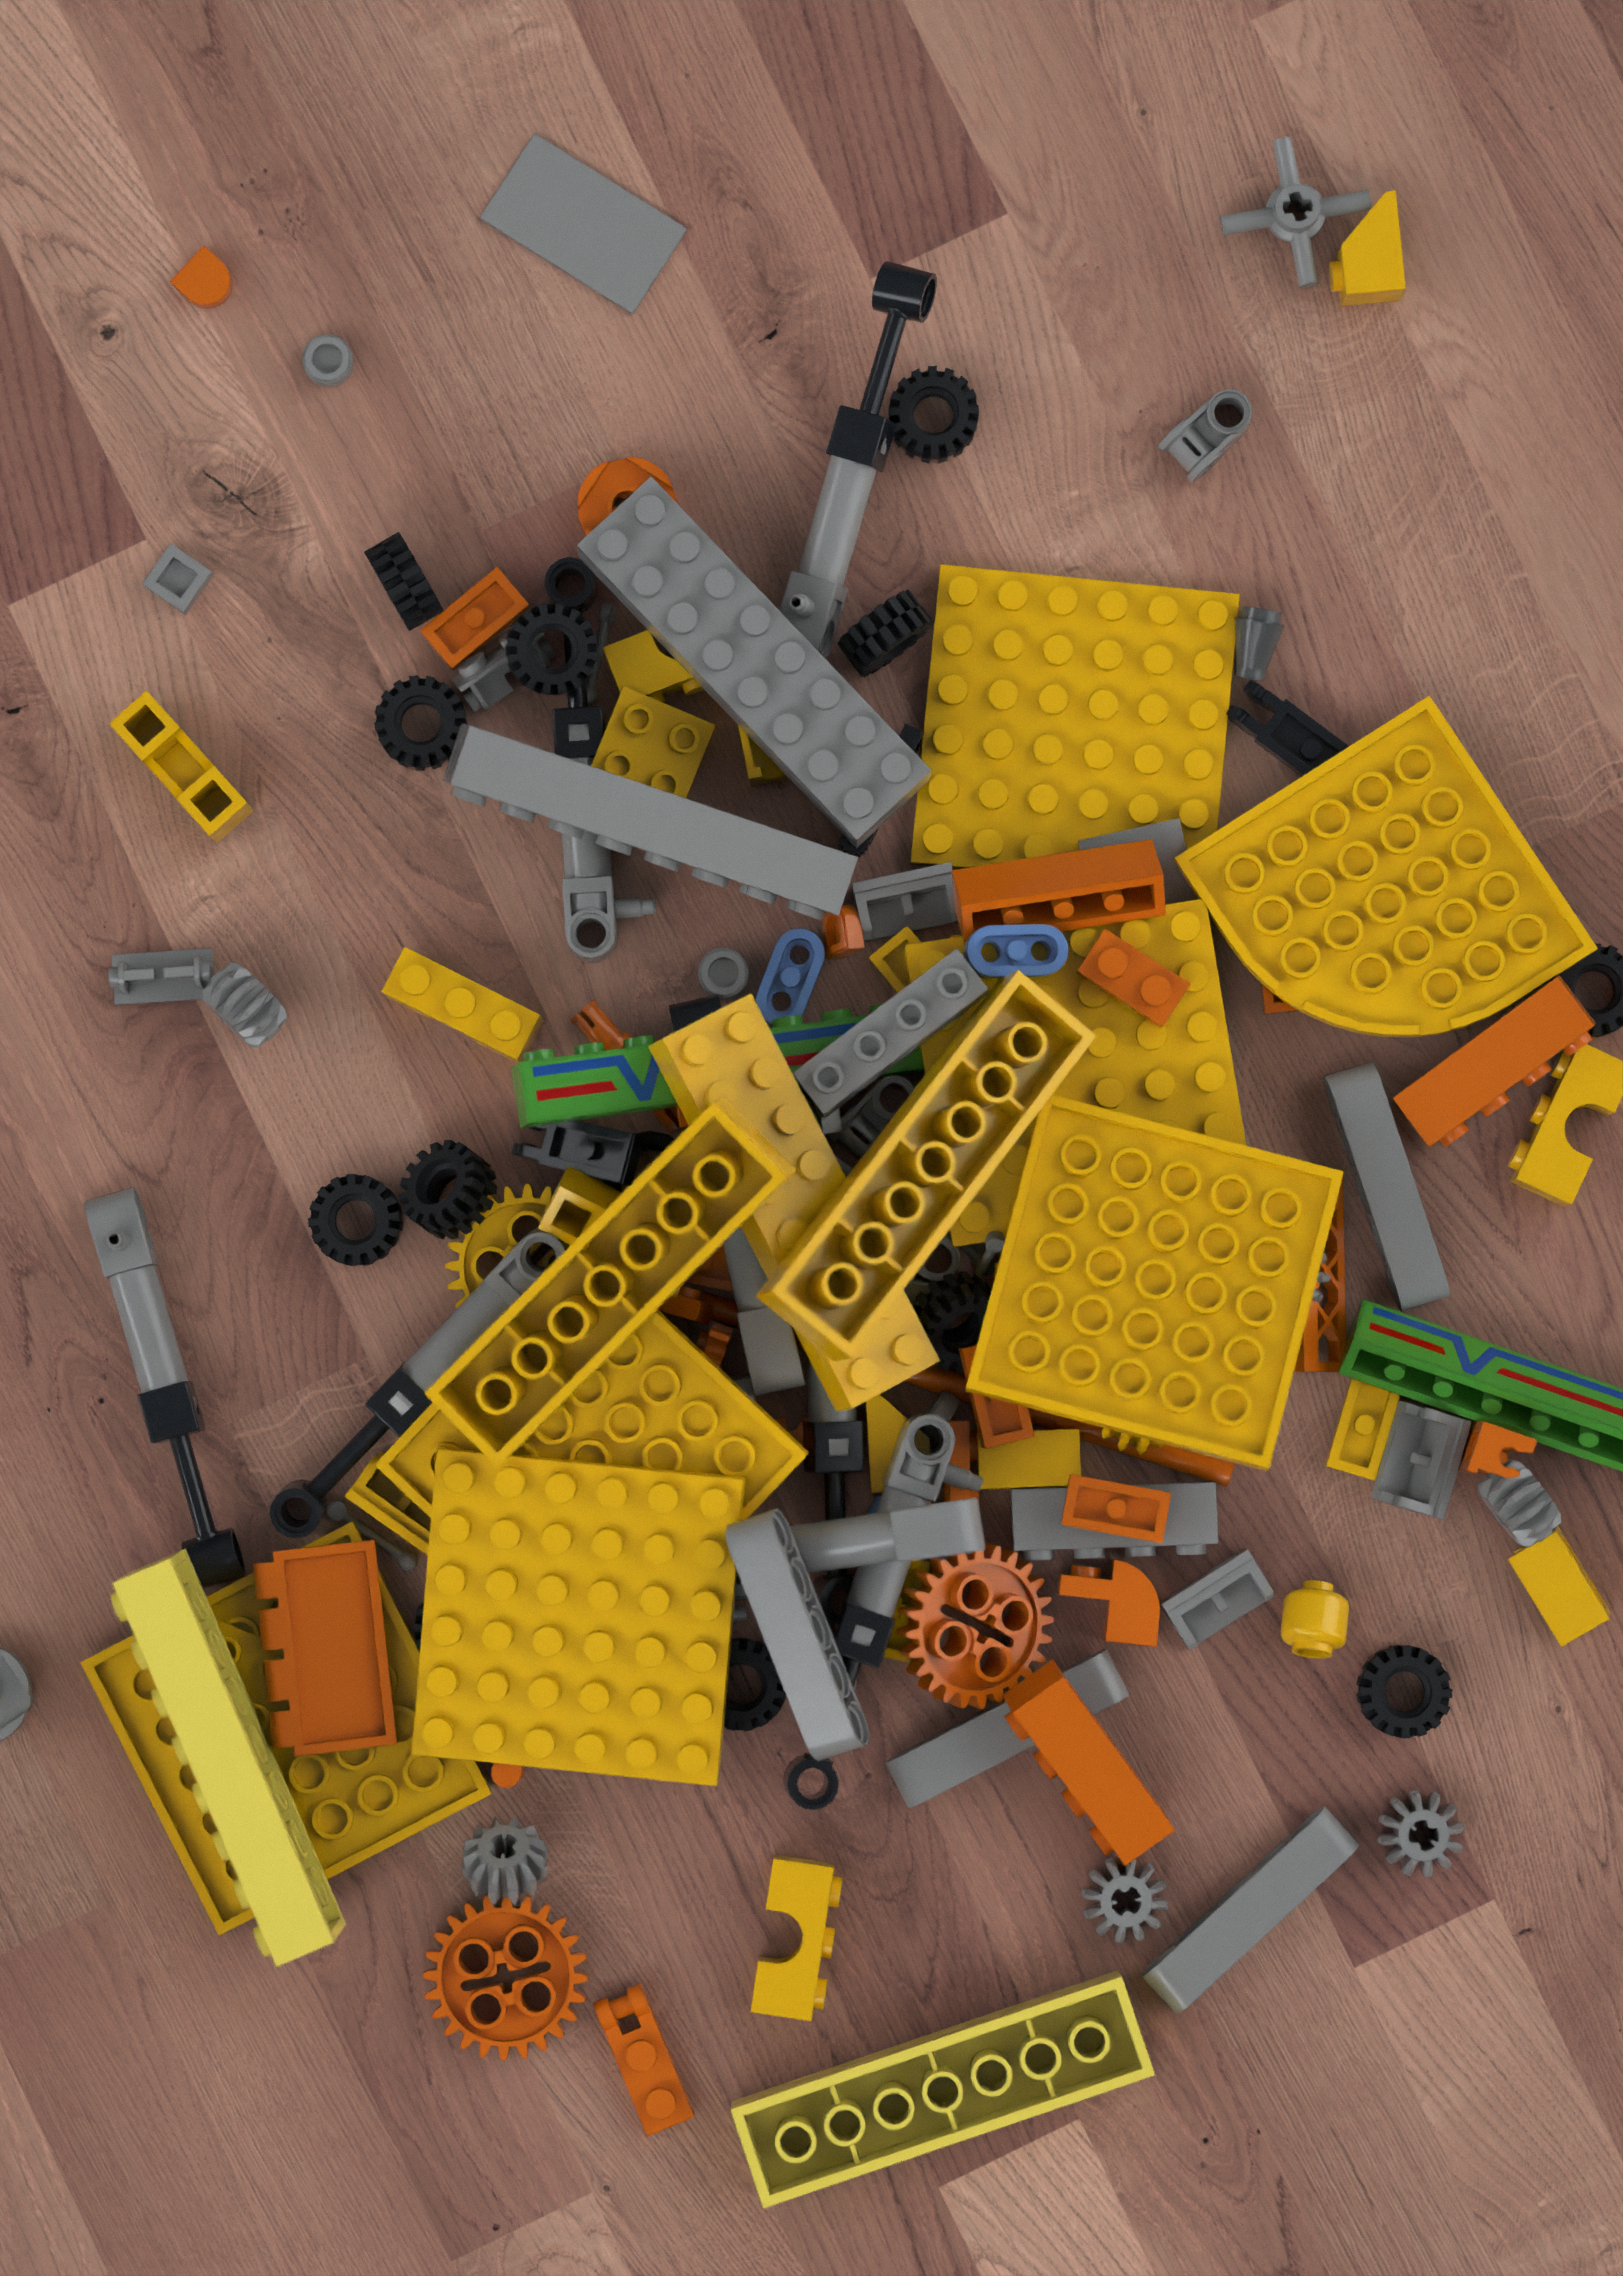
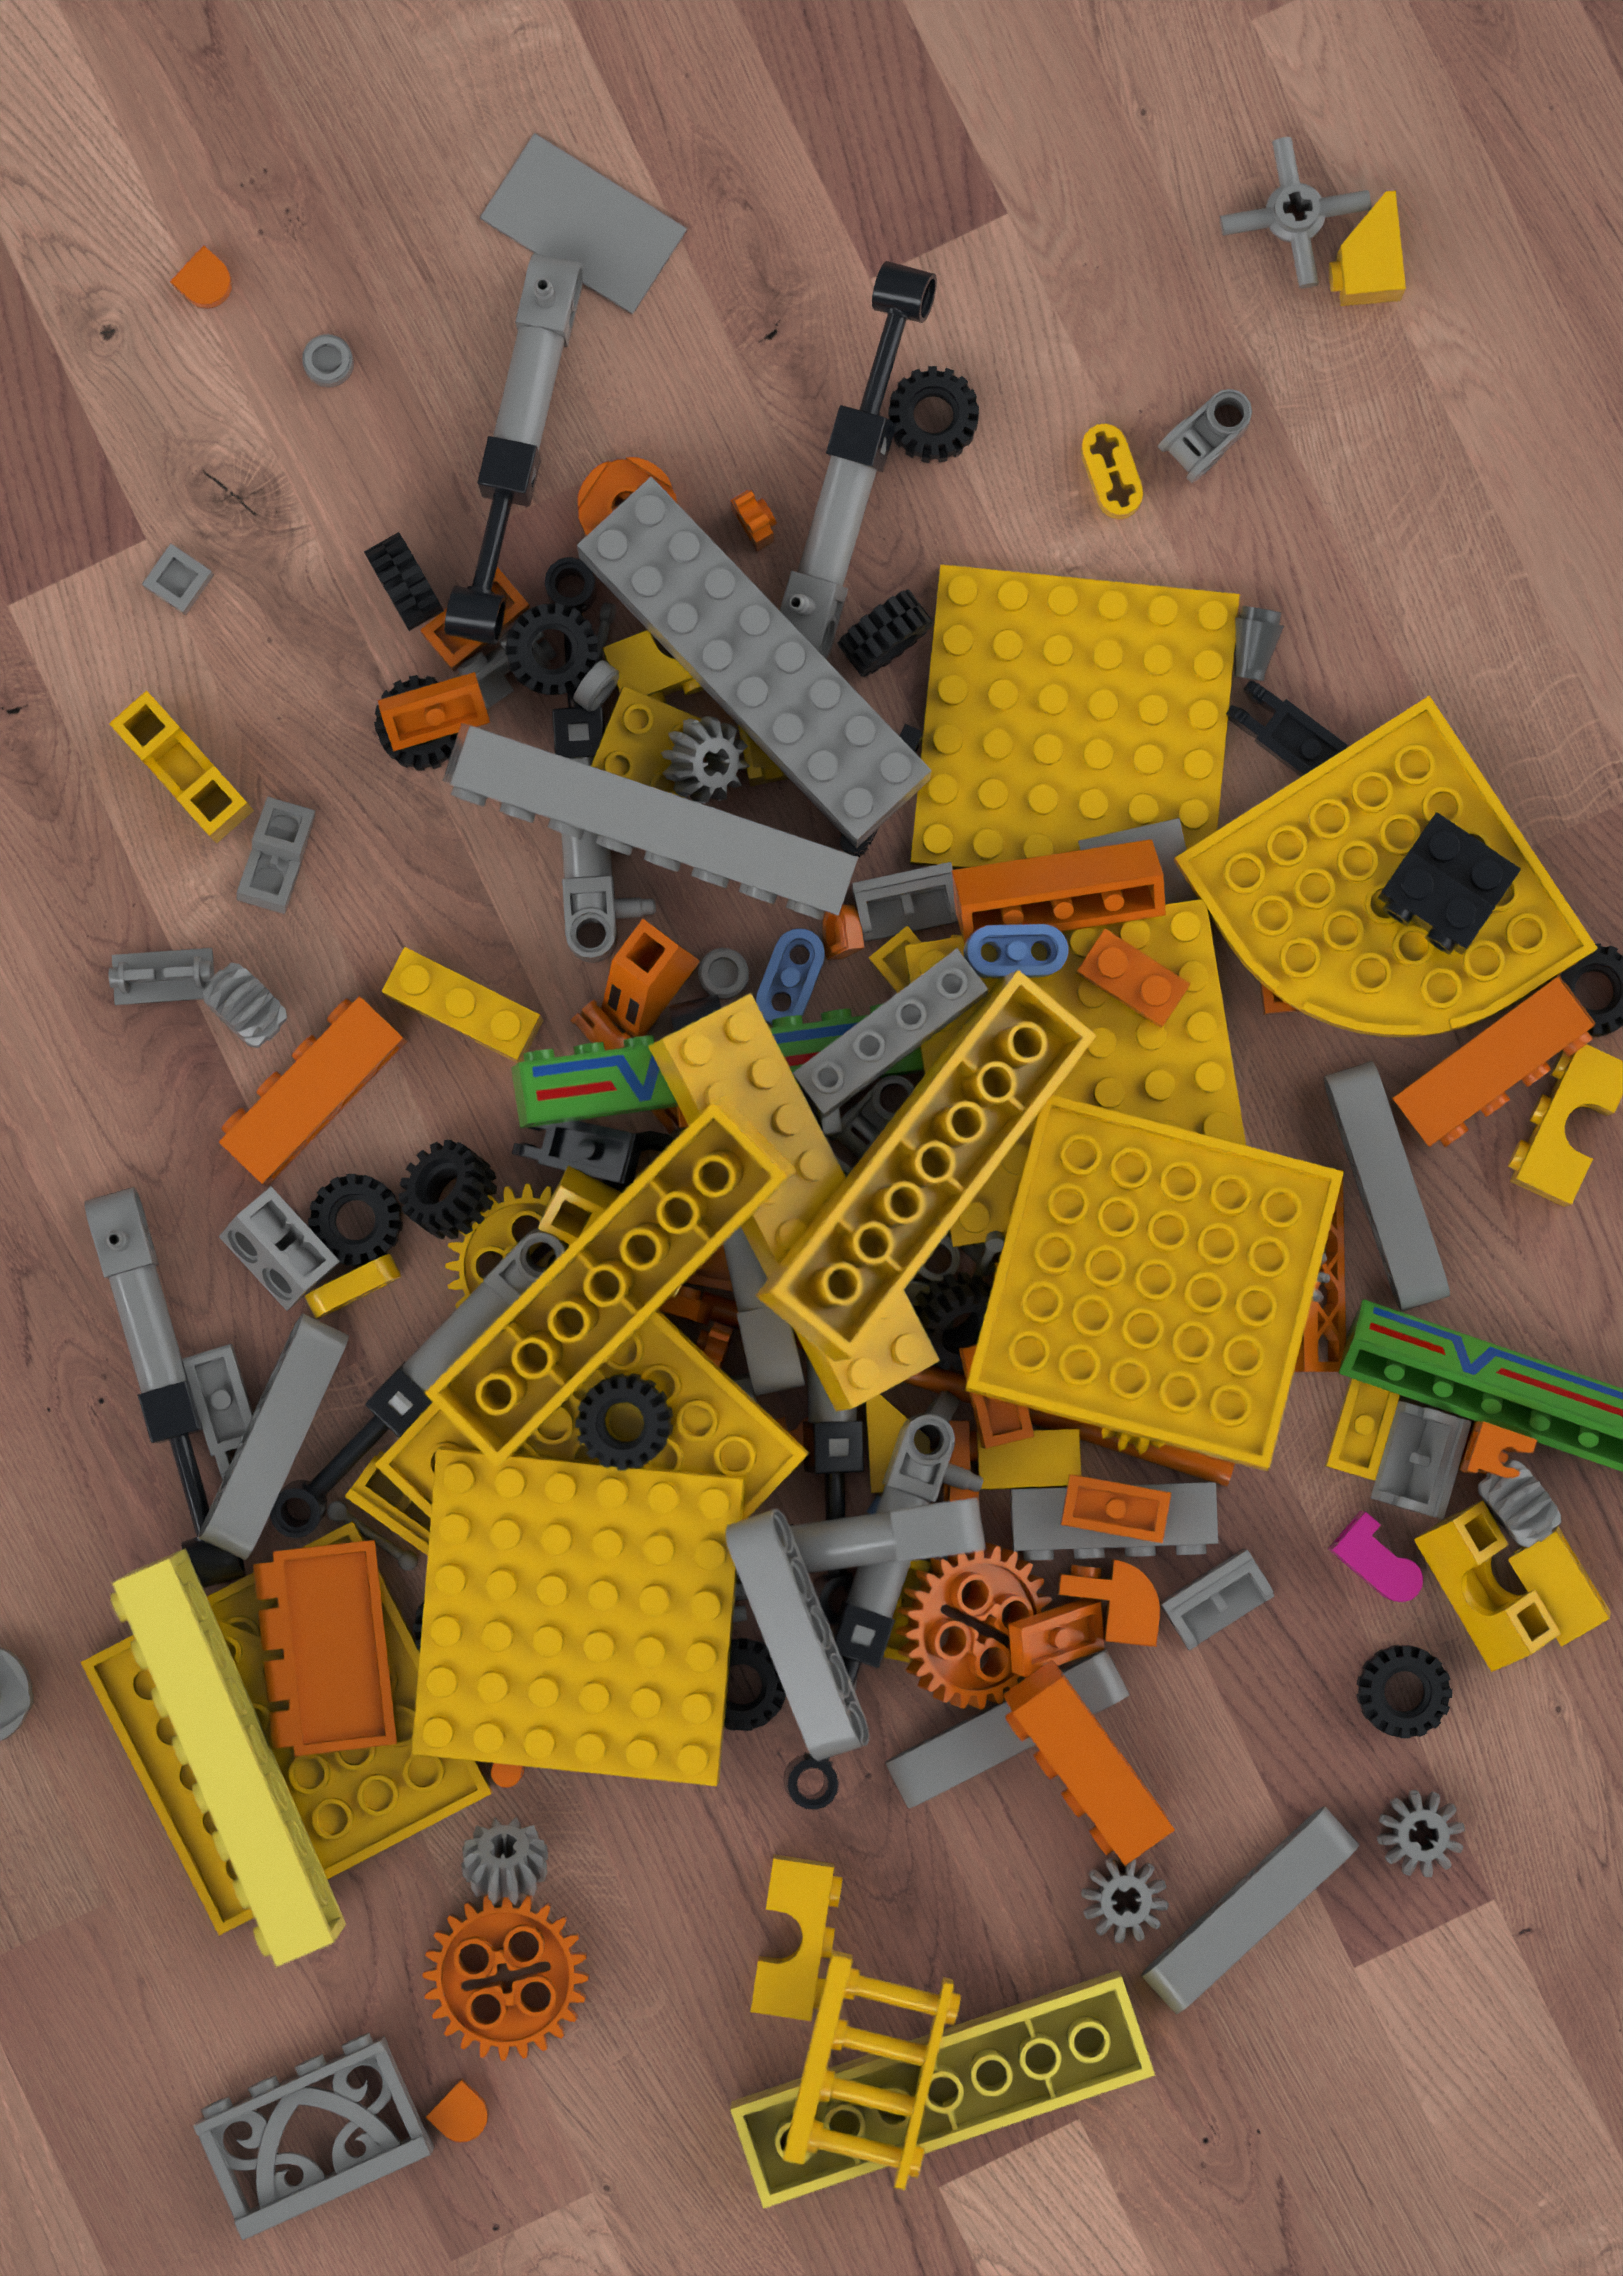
orange plate [593,1983,695,2137] -> none
yellow head [1281,1580,1349,1659] -> none
none -> light grey hinge [182,1344,253,1481]
none -> light grey fence [193,2033,435,2241]
none -> light grey beam [198,1313,349,1560]
none -> orange brick [219,996,407,1187]
none -> light grey brick [219,1187,340,1311]
none -> light grey slope [237,796,315,914]
none -> yellow beam [304,1254,402,1319]
none -> orange plate [377,672,490,752]
none -> orange tile [426,2078,488,2142]
none -> piece [444,253,584,645]
none -> light grey tile [573,660,619,712]
none -> black tyre [576,1373,673,1471]
none -> orange slope [601,919,700,1037]
none -> light grey gear [661,716,750,804]
none -> orange plate [730,490,777,552]
none -> yellow fence [783,1950,961,2190]
none -> orange plate [1009,1598,1104,1677]
none -> yellow beam [1081,423,1143,520]
none -> dark pink leg [1328,1511,1423,1602]
none -> black plate [1378,812,1521,955]
none -> yellow arch [1414,1500,1561,1672]

